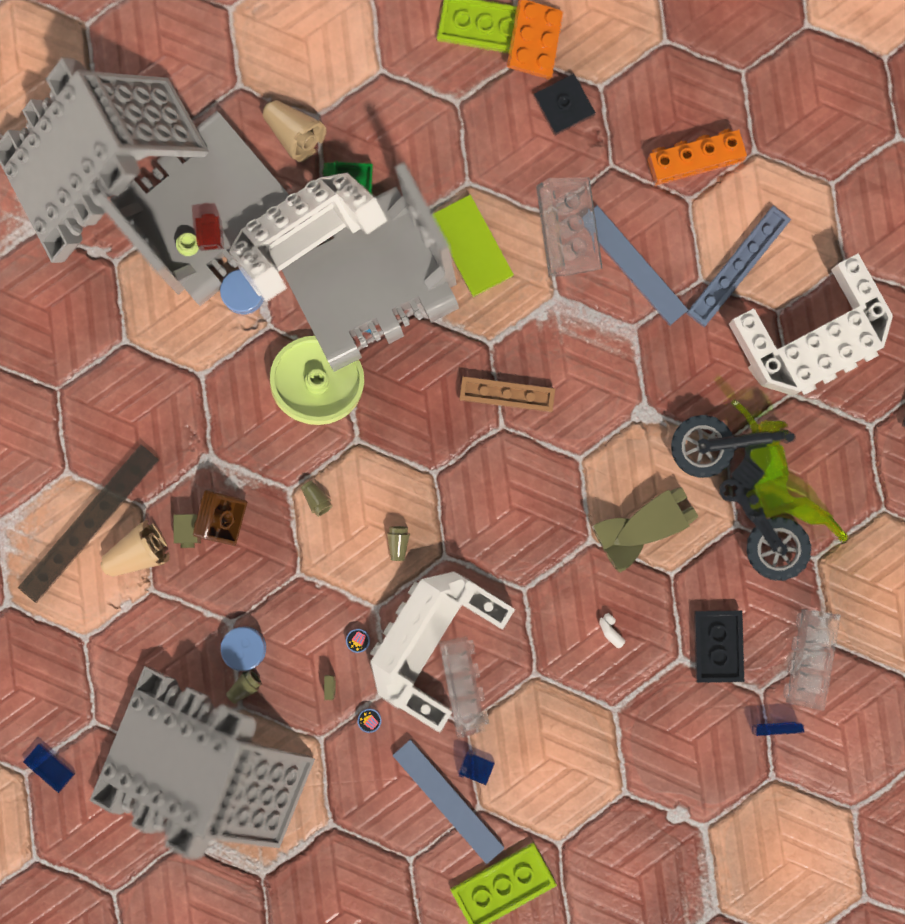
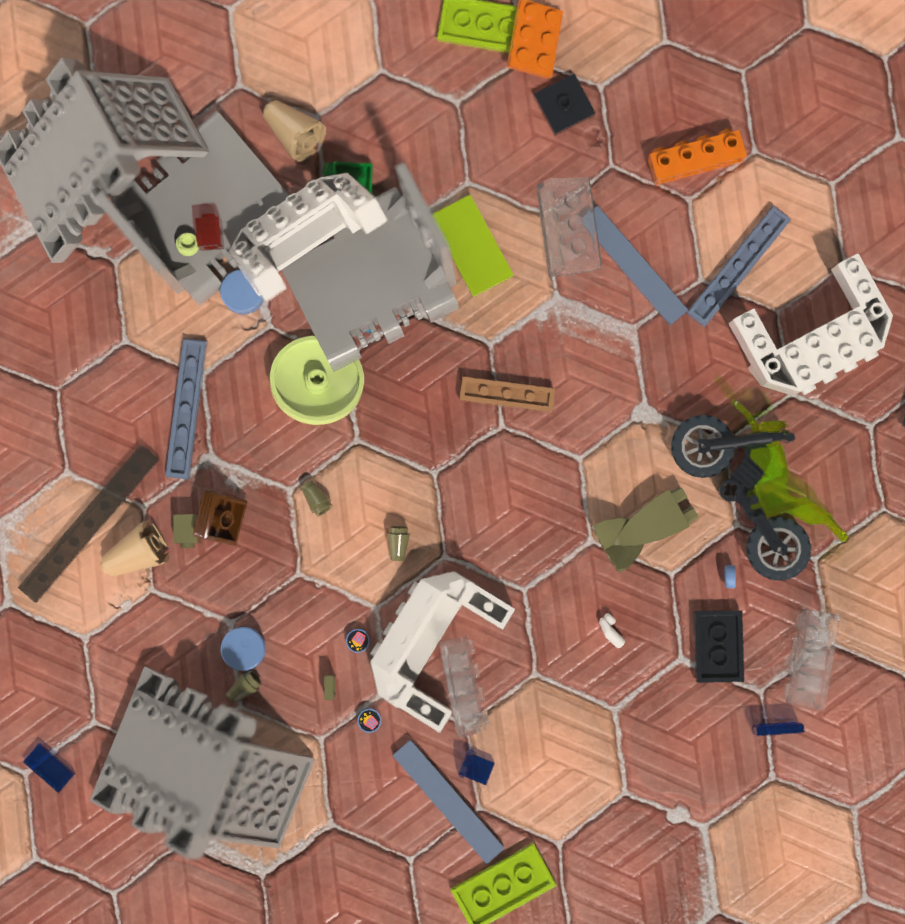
none -> sand blue tile [165,338,208,480]
none -> medium blue tile [724,565,736,588]

